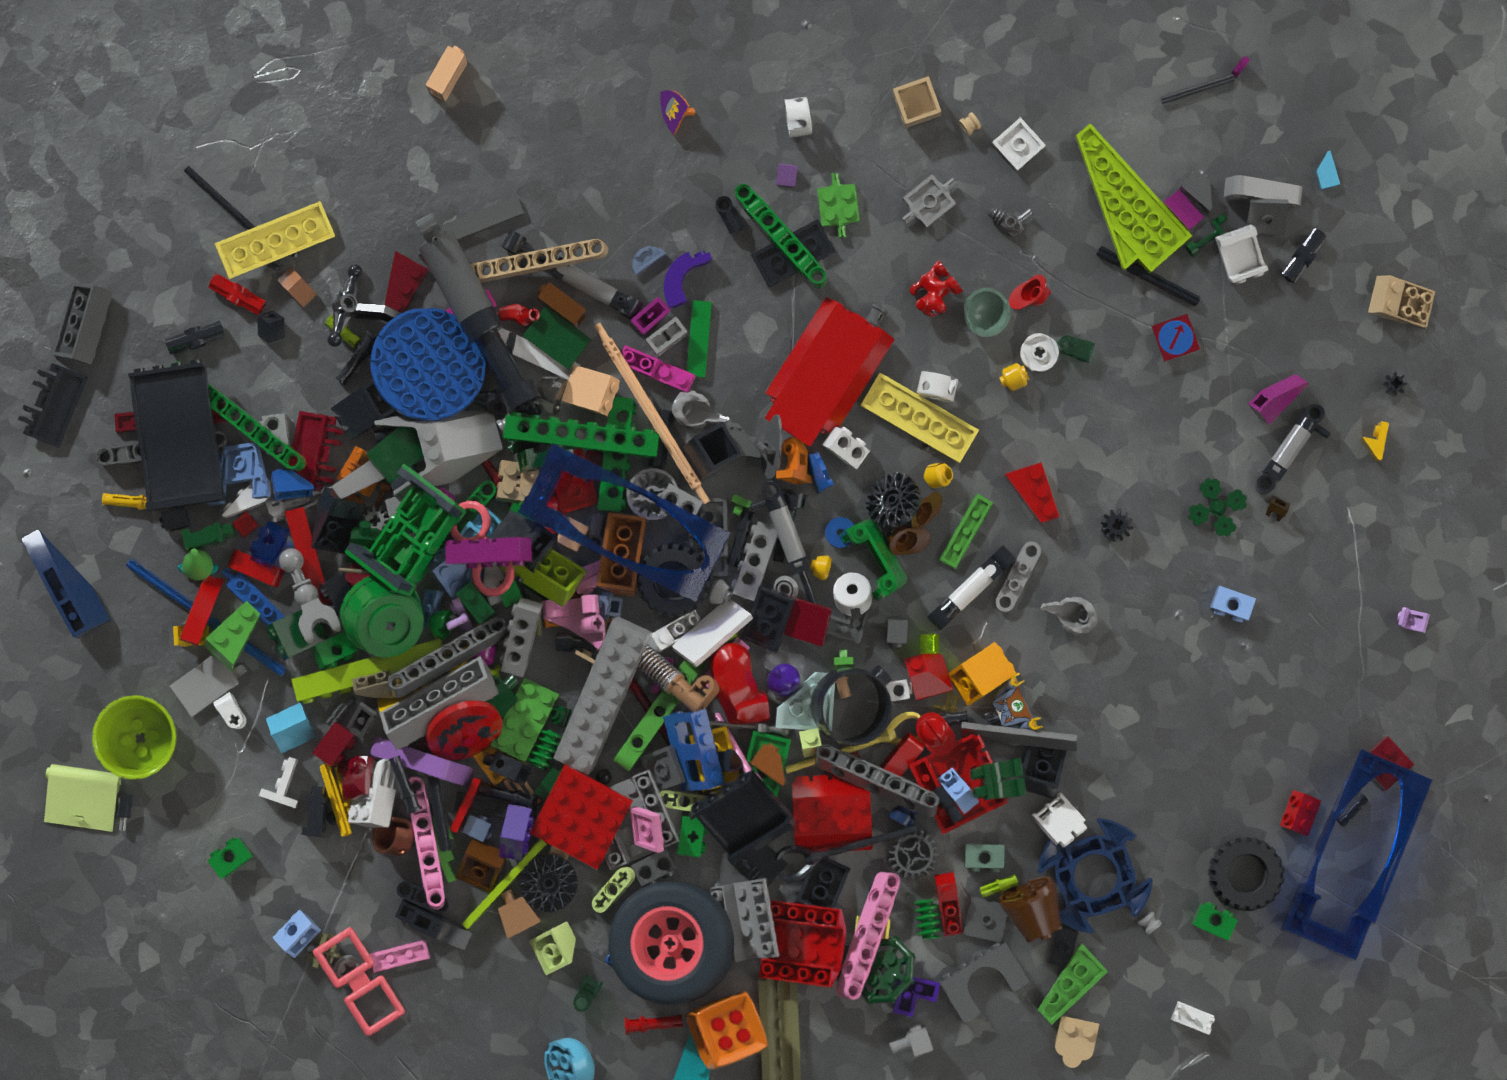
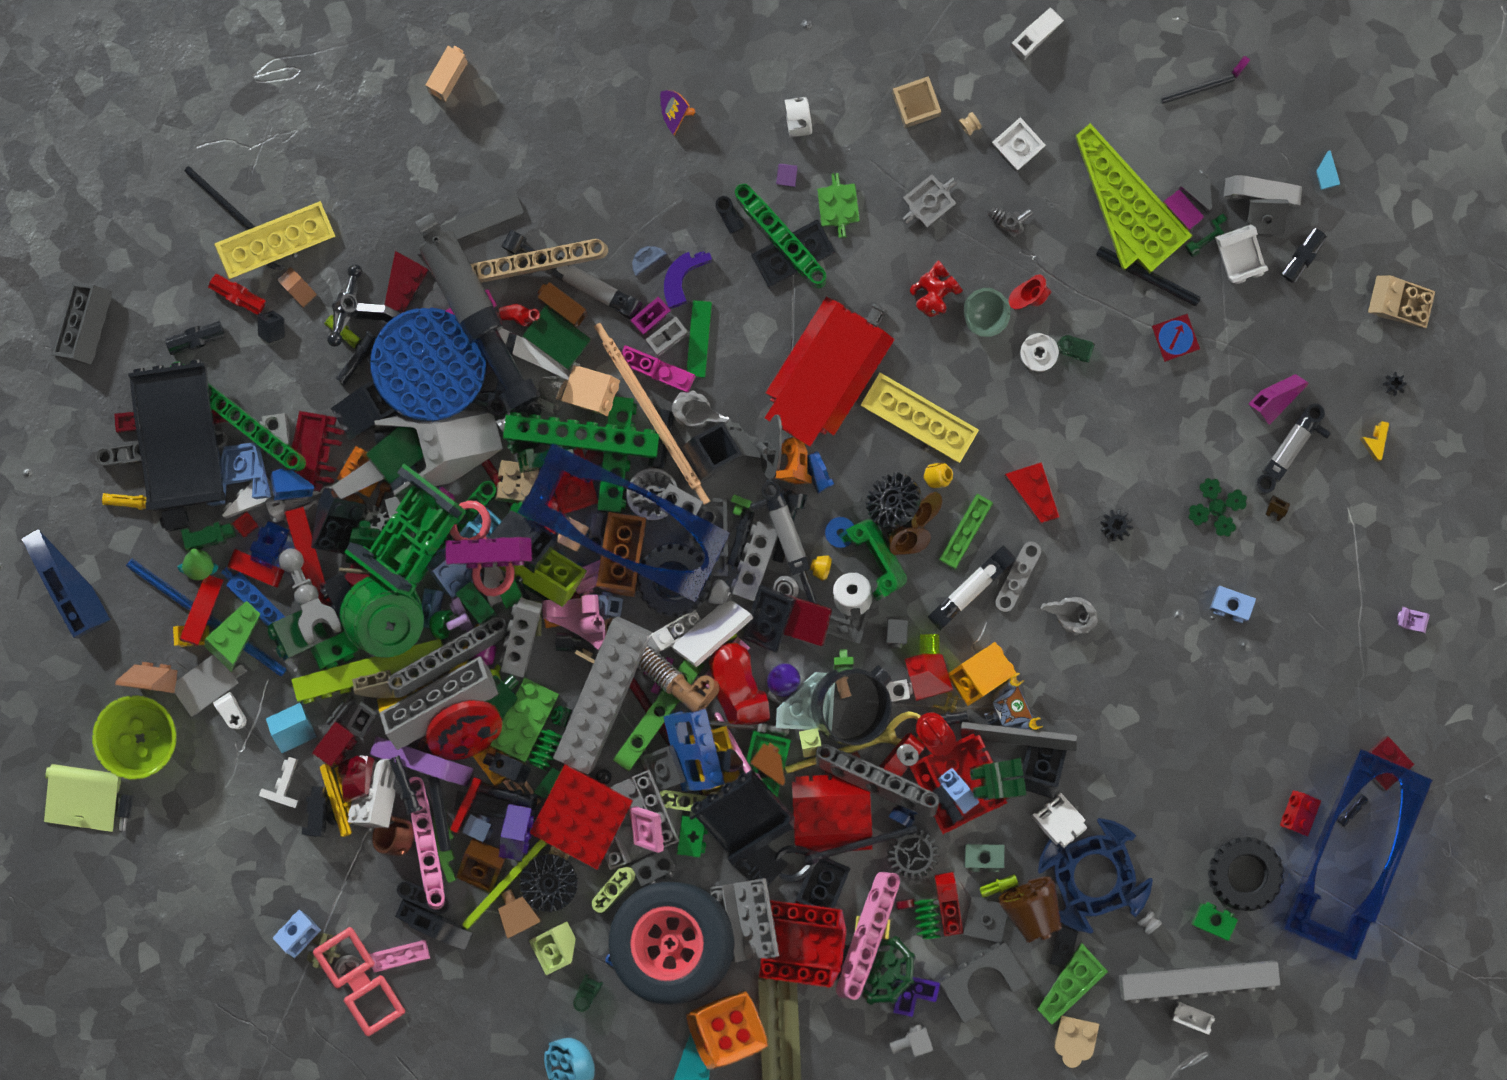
black hinge [18,363,88,448] -> none
green brick [207,837,254,879] -> none
red pin [624,1015,683,1035] -> none
white brick [822,426,870,469] -> none
white piece [917,371,958,402] -> none
yellow head [1000,363,1029,391] -> none
none -> nougat slope [115,662,178,693]
none -> dark red tile [895,899,915,910]
none -> light grey wheel [897,744,919,766]
none -> white slope [1010,7,1064,61]
none -> light grey brick [1119,961,1280,1004]

